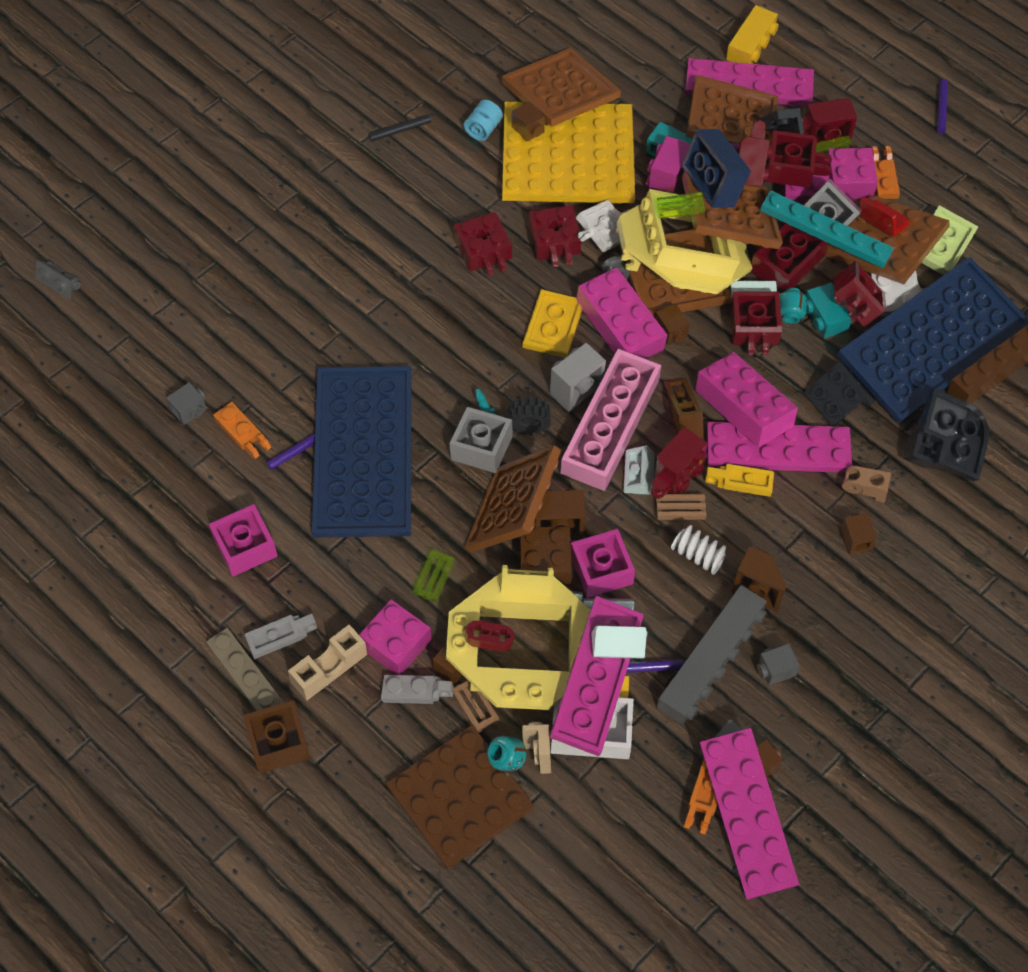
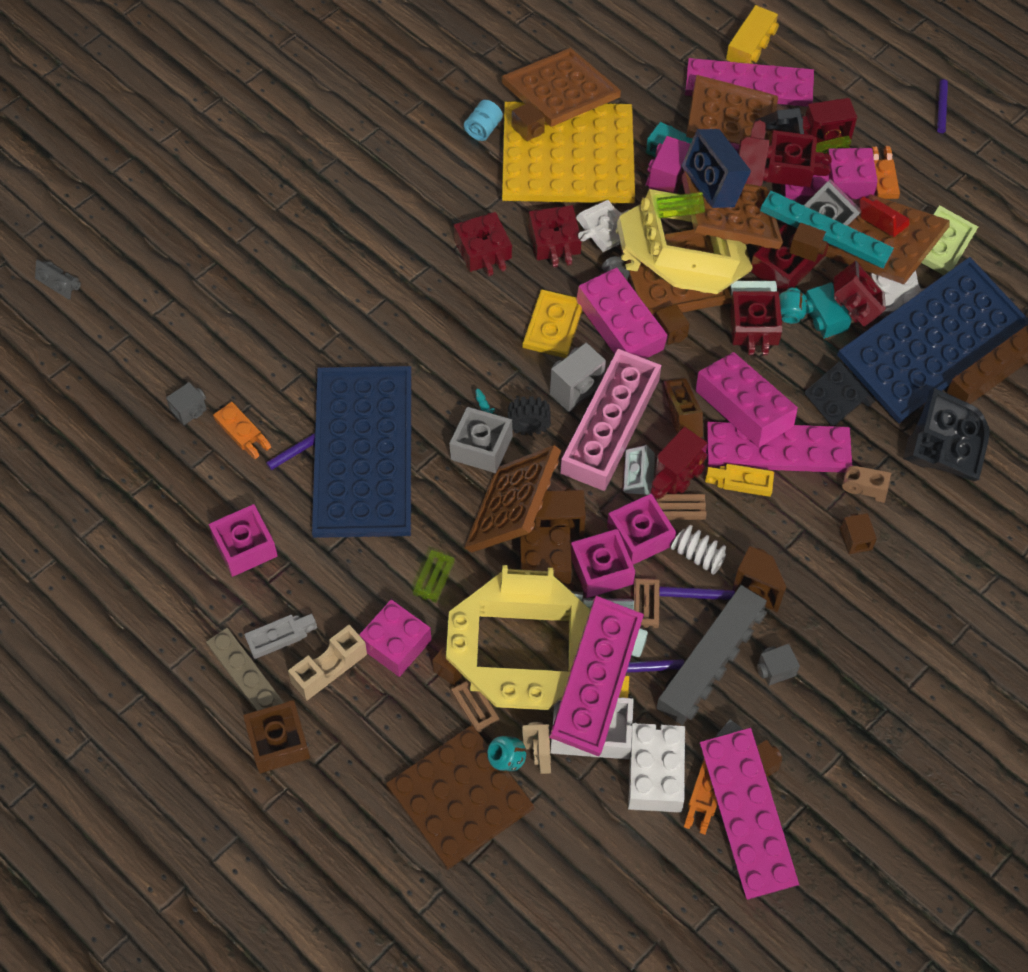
black bar [369,114,432,142] -> none
light grey hinge [381,675,454,704] -> none
dark red beam [464,621,515,651] -> none
light aqua slope [591,626,646,658] -> none
none -> dark pink brick [607,493,676,565]
none -> white piece [628,723,685,812]
none -> medium nougat tile [634,578,659,628]
none -> dark purple bar [659,586,735,600]
none -> reddish brown brick [789,223,827,262]

